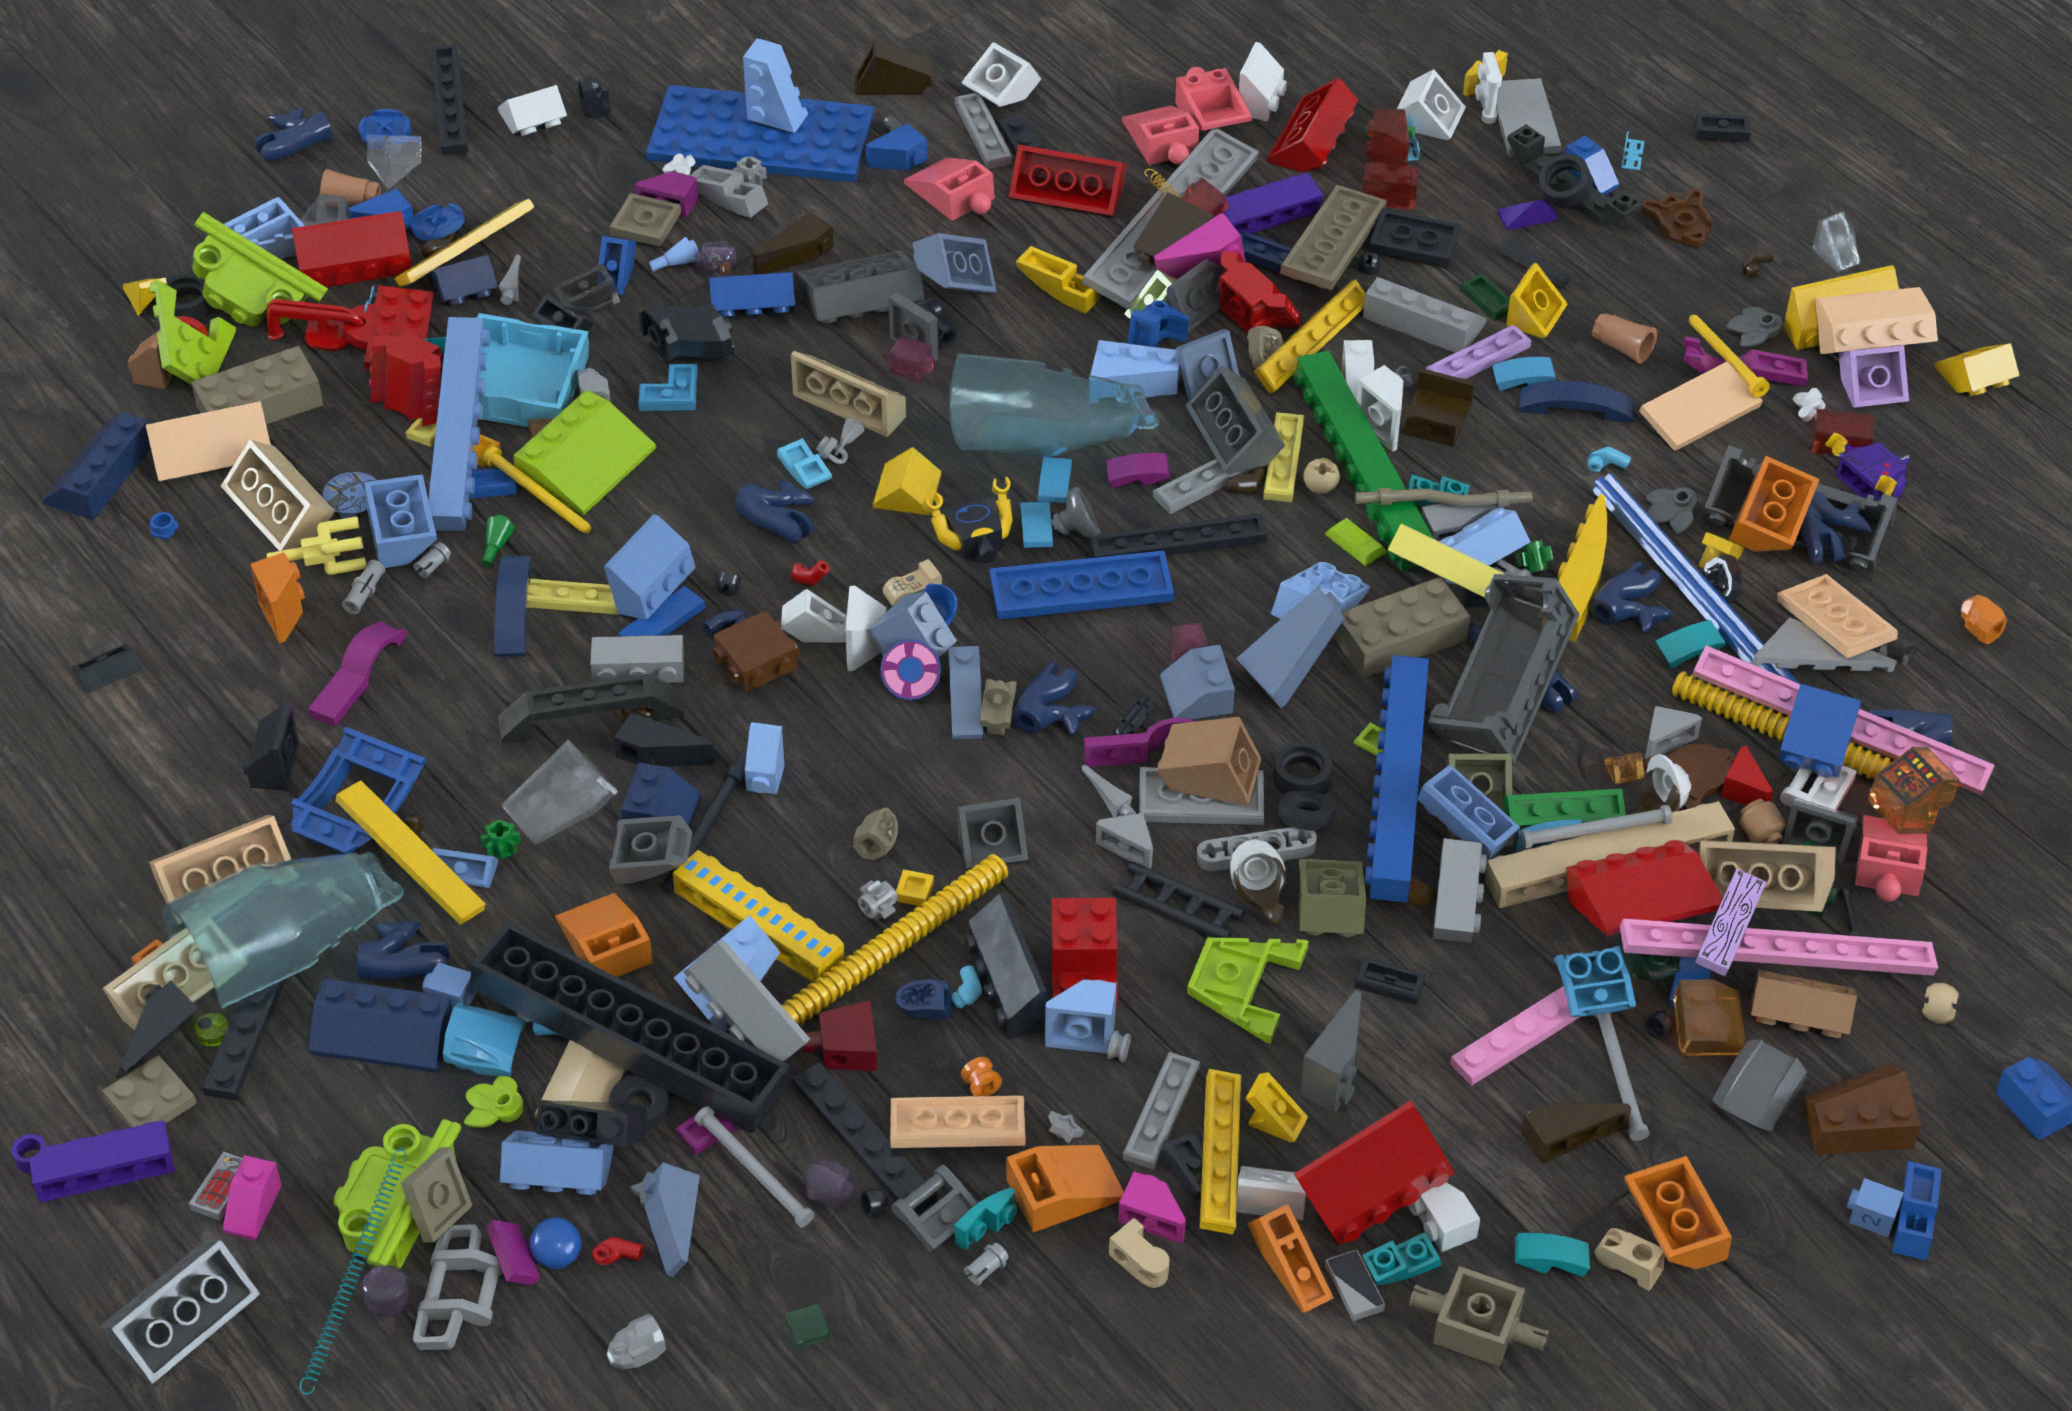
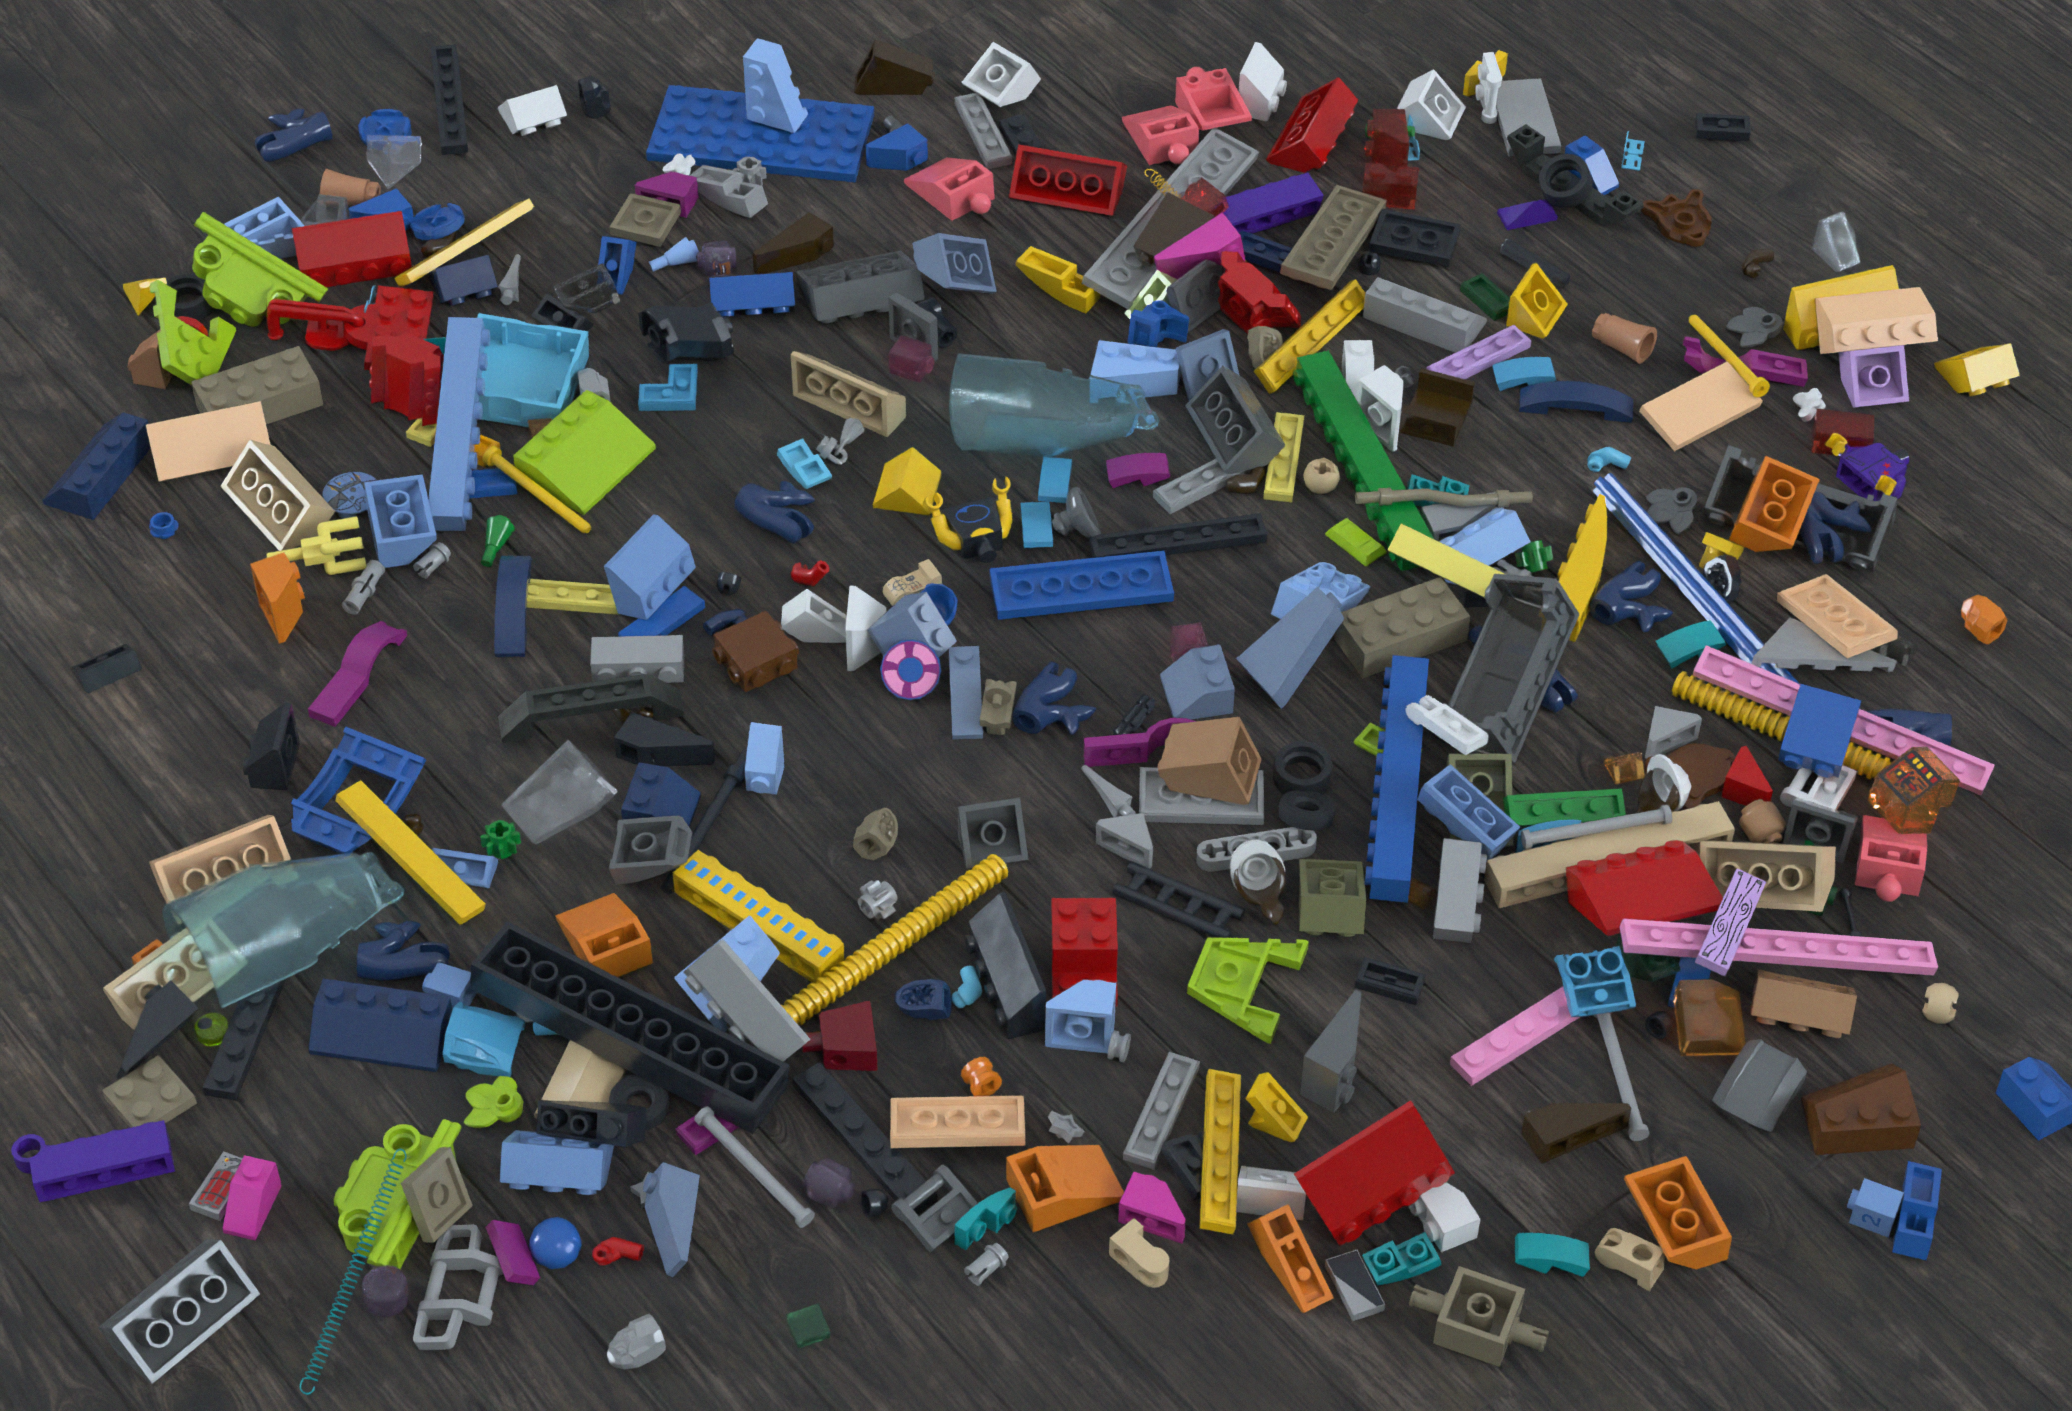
yellow plate [896,869,934,906] -> none
none -> white hinge [1405,695,1488,755]

